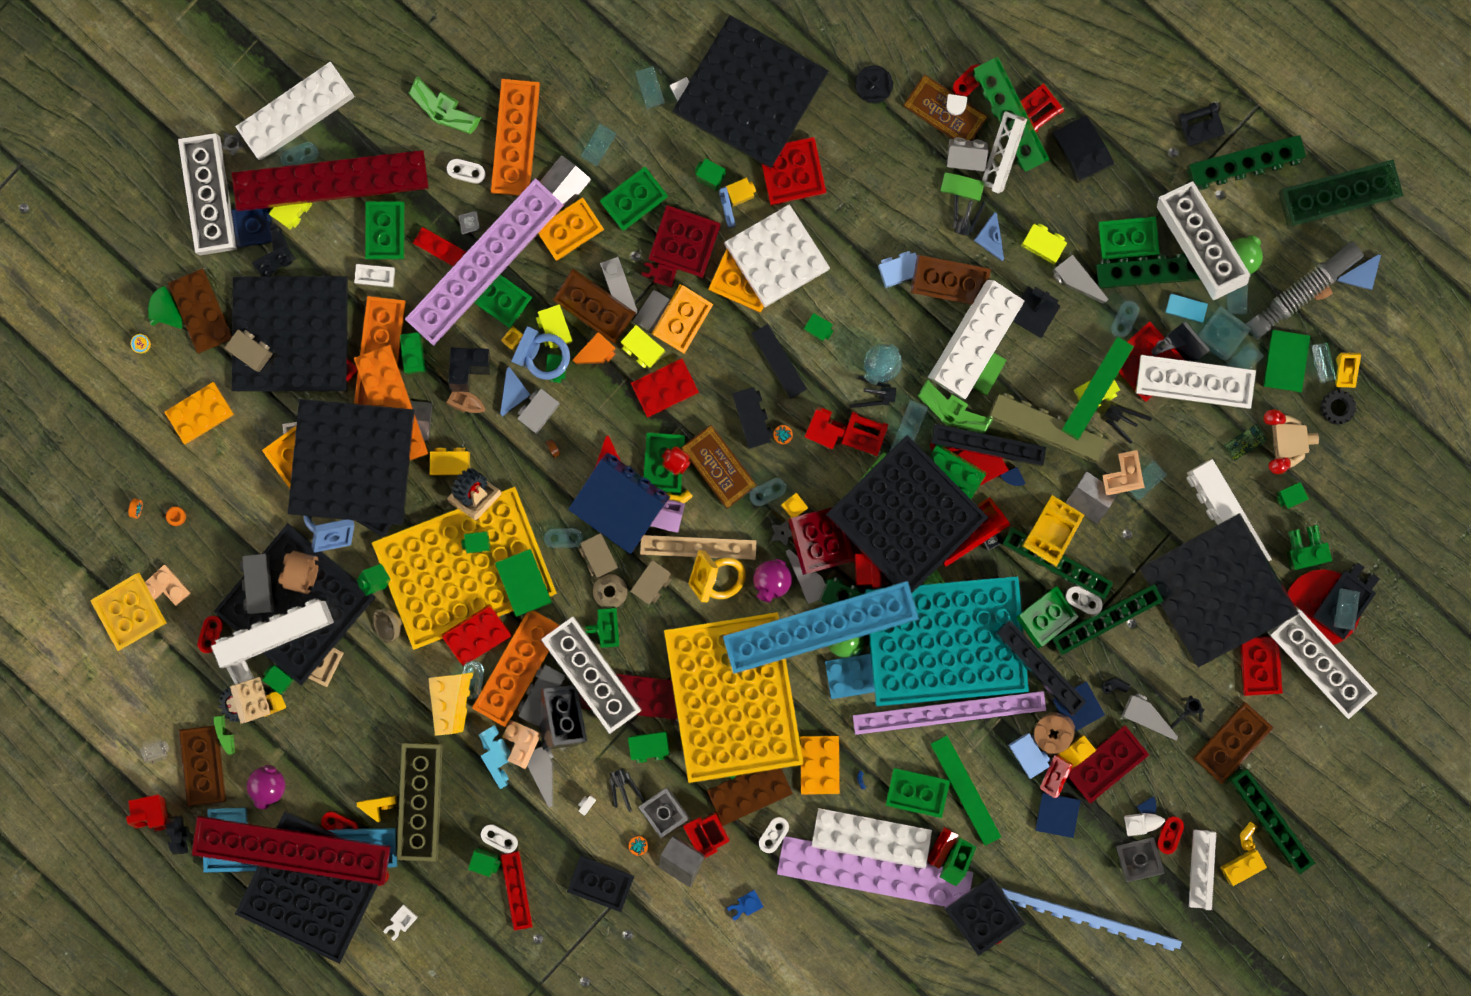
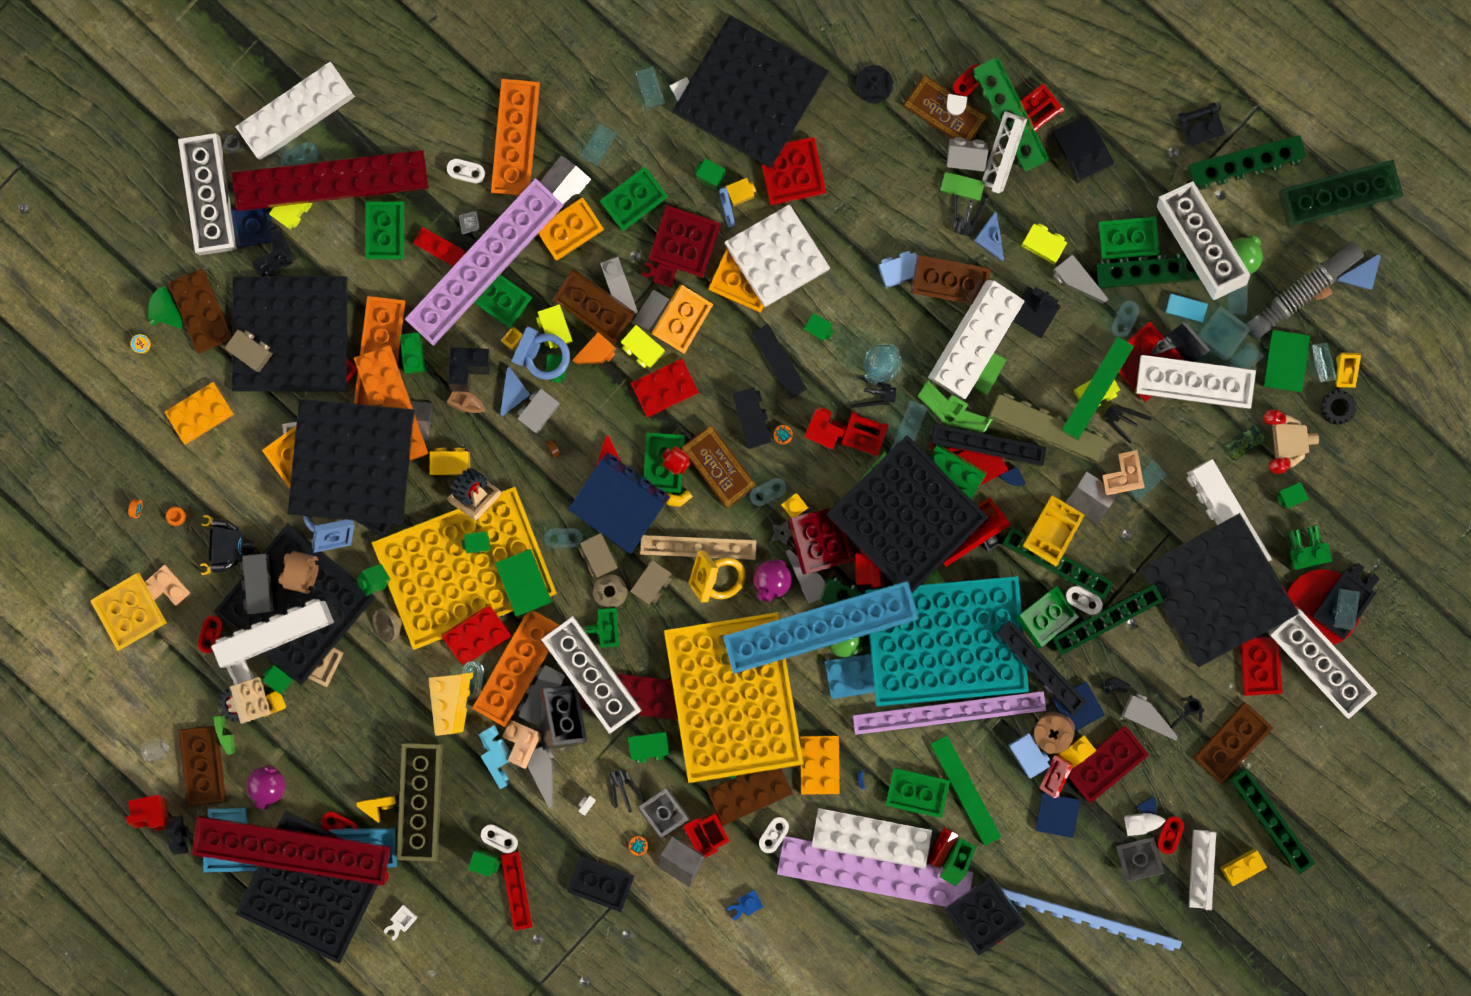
white plate [354,264,395,287] -> none
bright green plate [408,77,481,134] -> none
lavender brick [650,500,685,533] -> none
yellow arm [1240,821,1258,851] -> none
none -> black torso [200,515,254,575]

